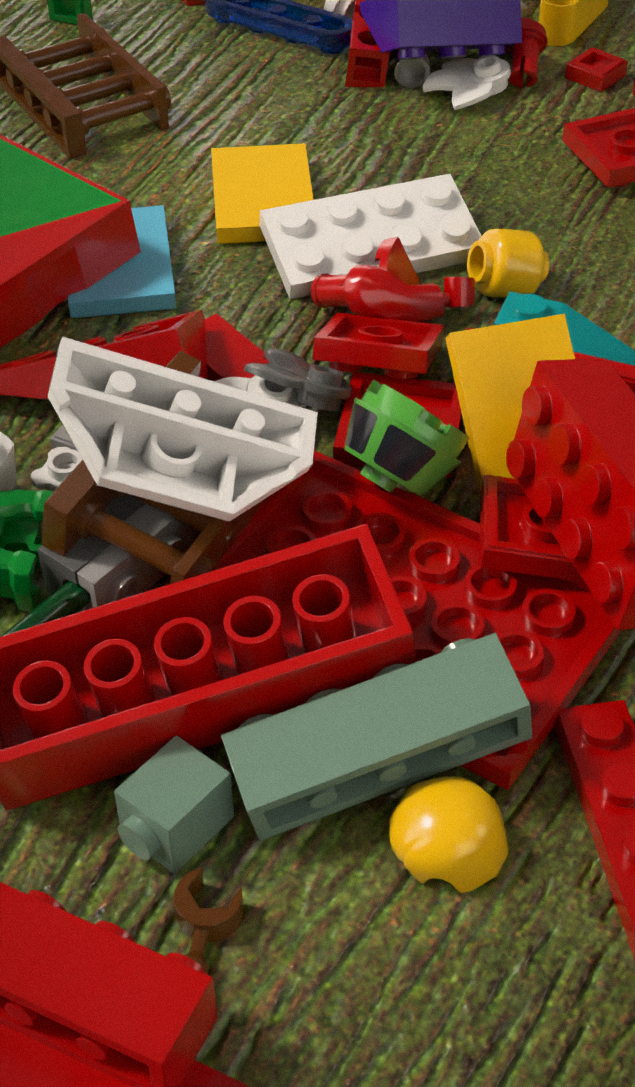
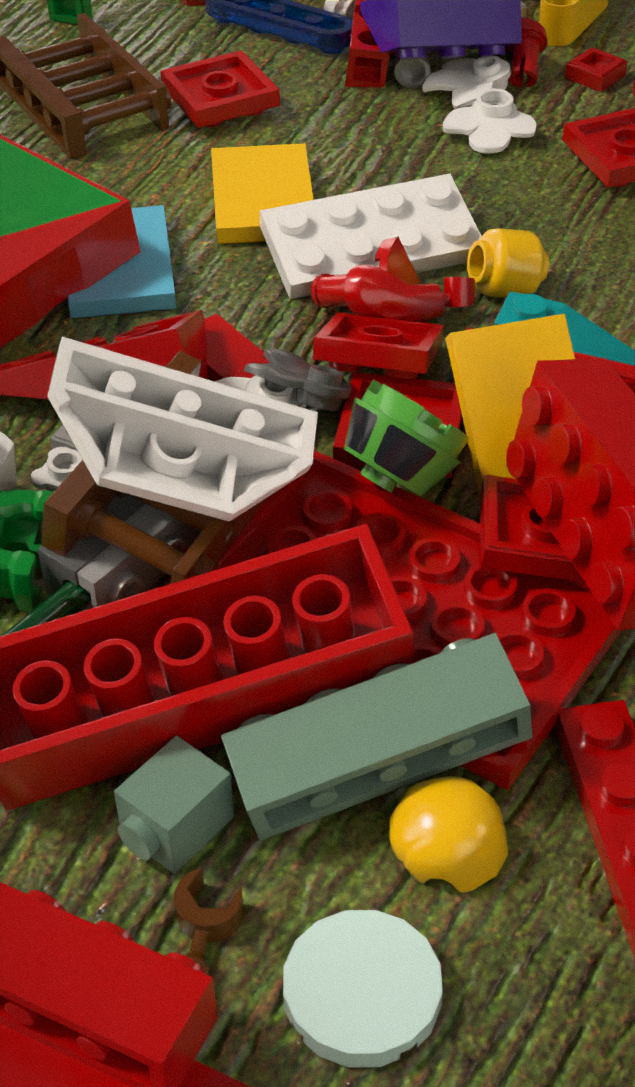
none -> red plate [160,50,280,128]
none -> light aqua tile [283,910,443,1068]
none -> white plate [443,89,536,154]

